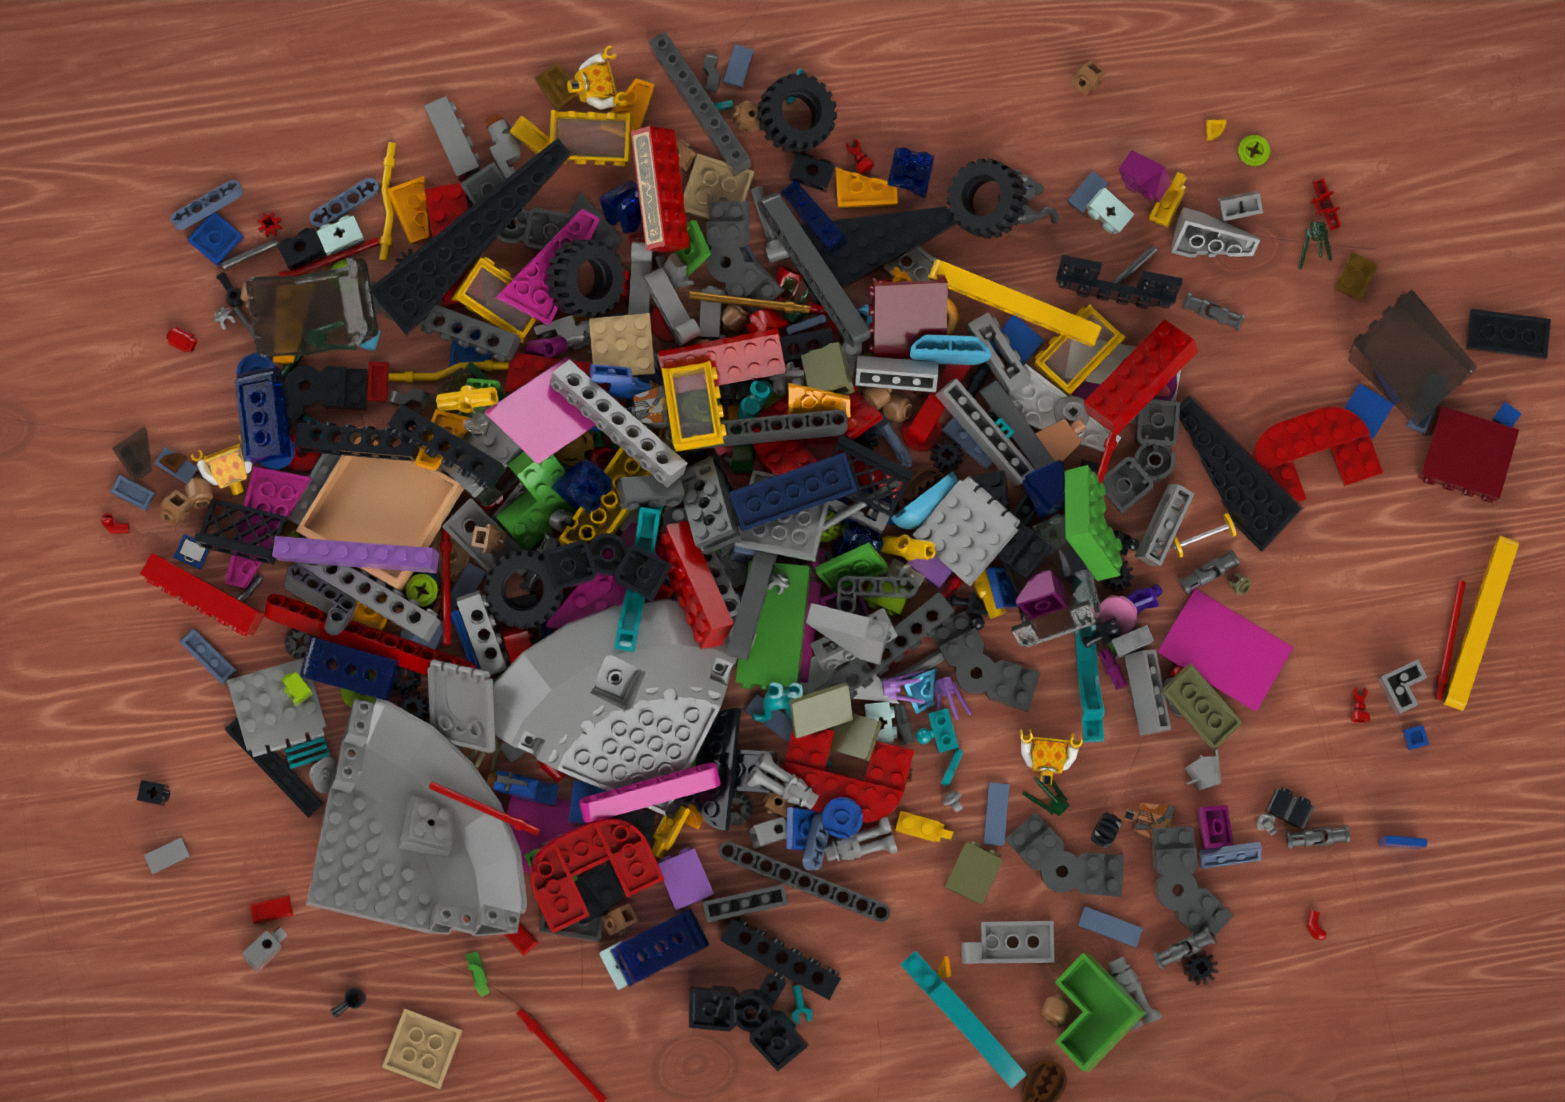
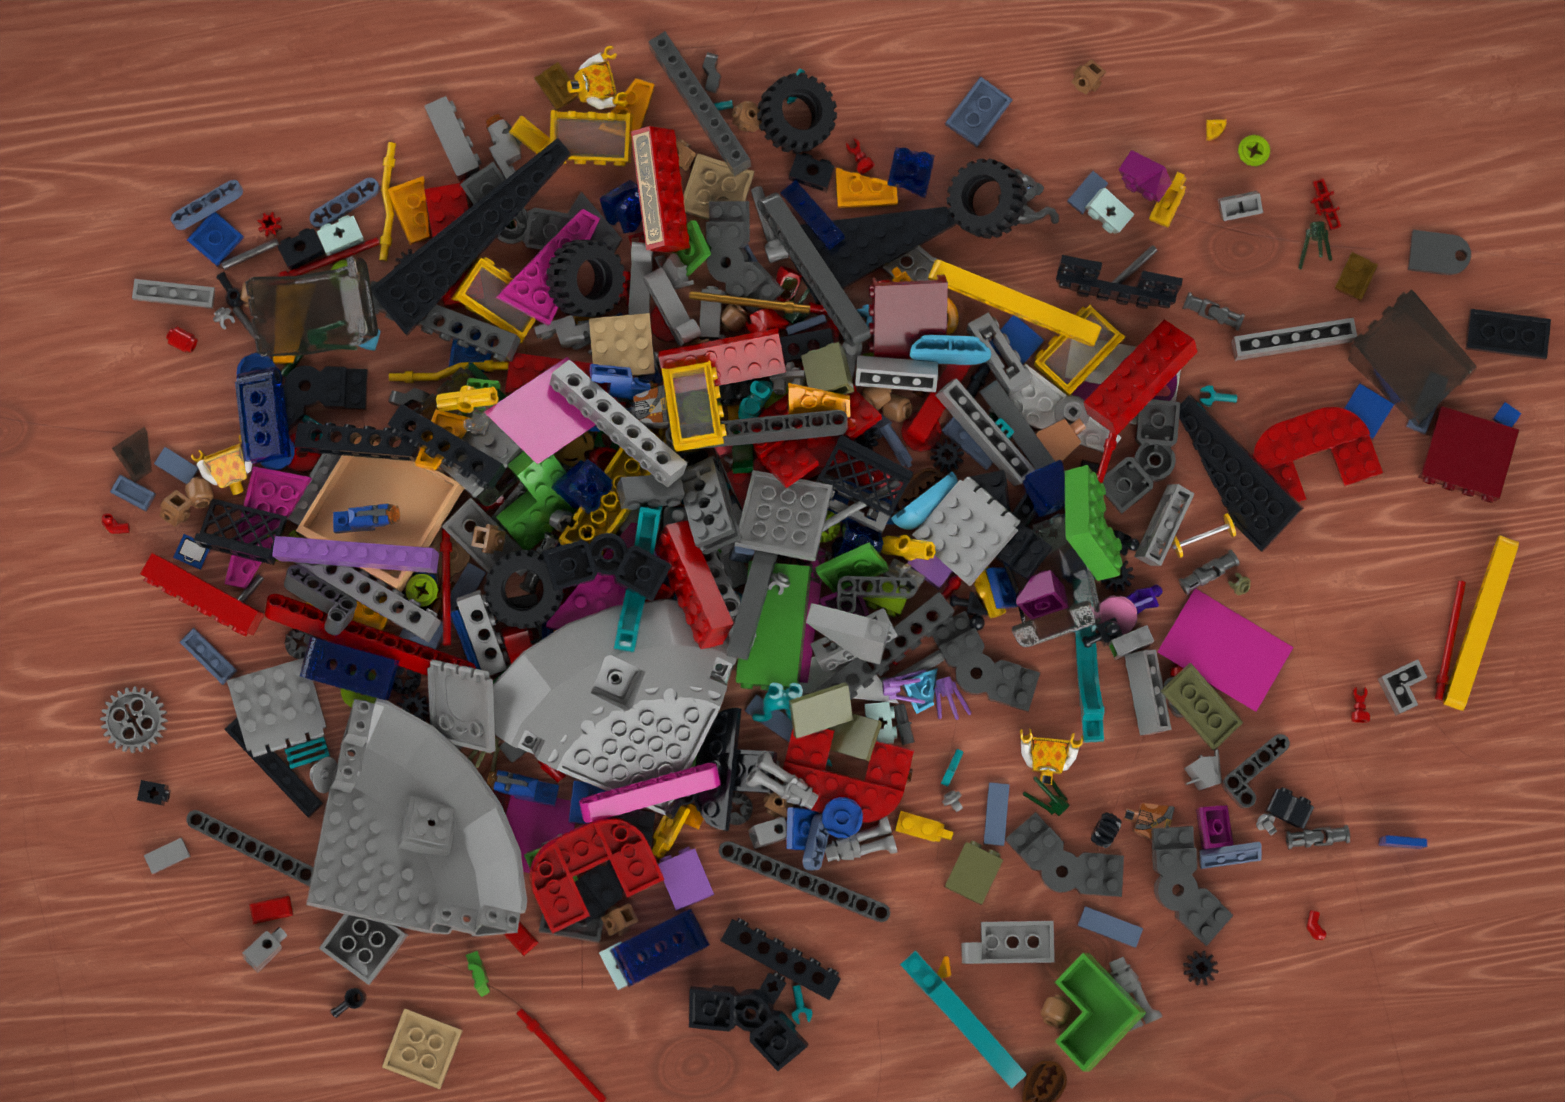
reddish brown tile [158,453,188,474] -> none
lime brick [281,672,312,706] -> none
red tile [367,362,389,402] -> none
red bar [429,781,541,836] -> none
magenta piece [525,335,567,358] -> none
dark grey brick [703,884,788,923] -> none
sand blue tile [723,44,754,89] -> none
dark blue plate [728,452,858,531] -> none
teal plate [915,708,959,753] -> none
magenta pin [1098,648,1128,690] -> none
dark grey piece [1154,926,1217,970] -> none
light grey wedge [1171,207,1260,258] -> none
blue tile [1402,725,1429,750] -> none
none -> light grey gear [100,686,168,753]
none -> light grey plate [132,279,216,309]
none -> dark grey beam [186,810,313,887]
none -> light grey slope [319,914,408,985]
none -> blue plate [333,504,400,534]
none -> sand blue tile [945,77,1013,148]
none -> teal bar [1199,385,1237,407]
none -> dark grey beam [1222,734,1290,809]
none -> light grey brick [1231,318,1357,361]
none -> dark grey tile [1408,230,1471,275]

